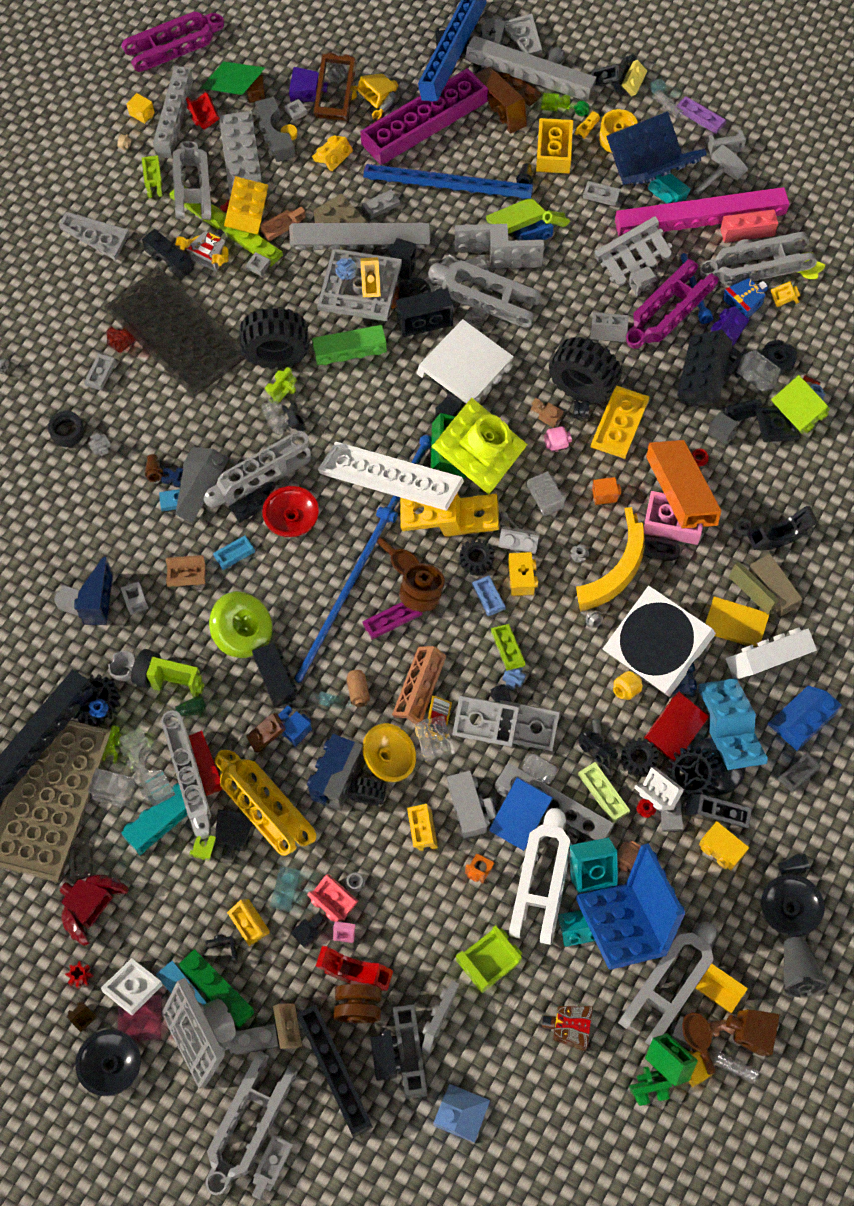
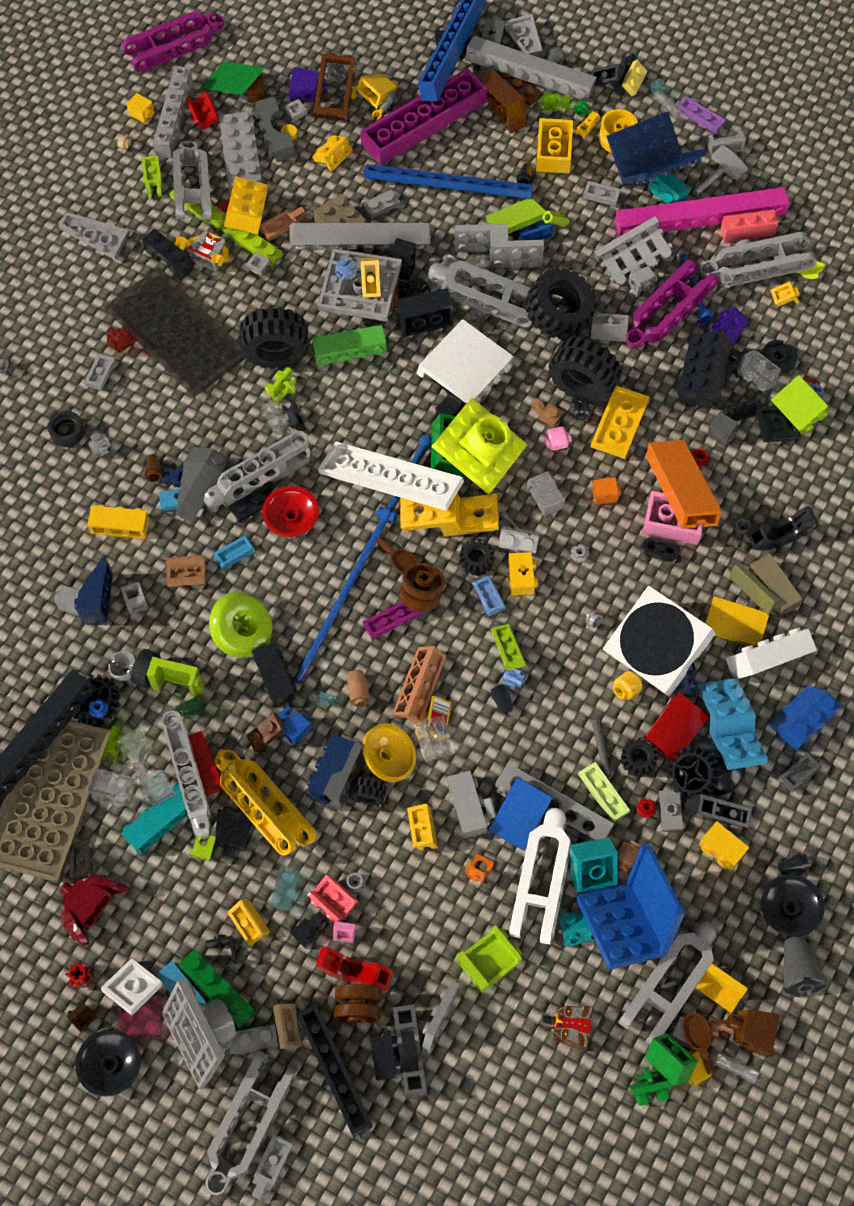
medium blue slope [434,1084,490,1143] -> none
light grey bracket [452,695,560,751] -> none
clear gear [522,754,557,784] -> none
yellow arch [576,507,645,612] -> none
black hinge [579,731,618,768] -> none
white bracket [634,767,684,811] -> none
blue torso [723,279,768,318] -> none
none -> yellow brick [87,505,150,539]
none -> black tyre [525,268,597,340]

